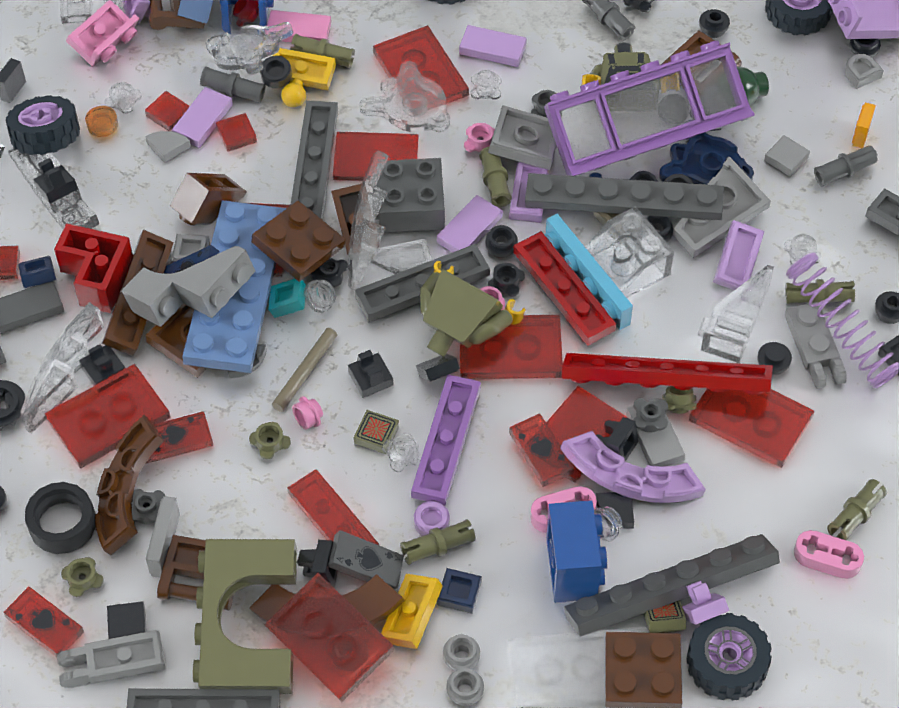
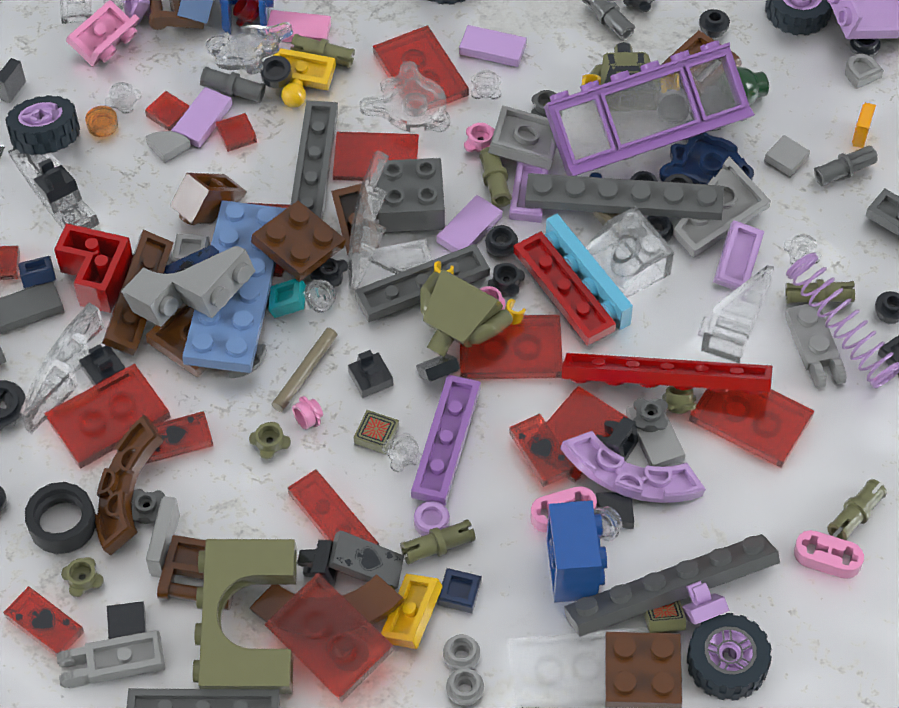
black plate [757,342,792,375] -> none

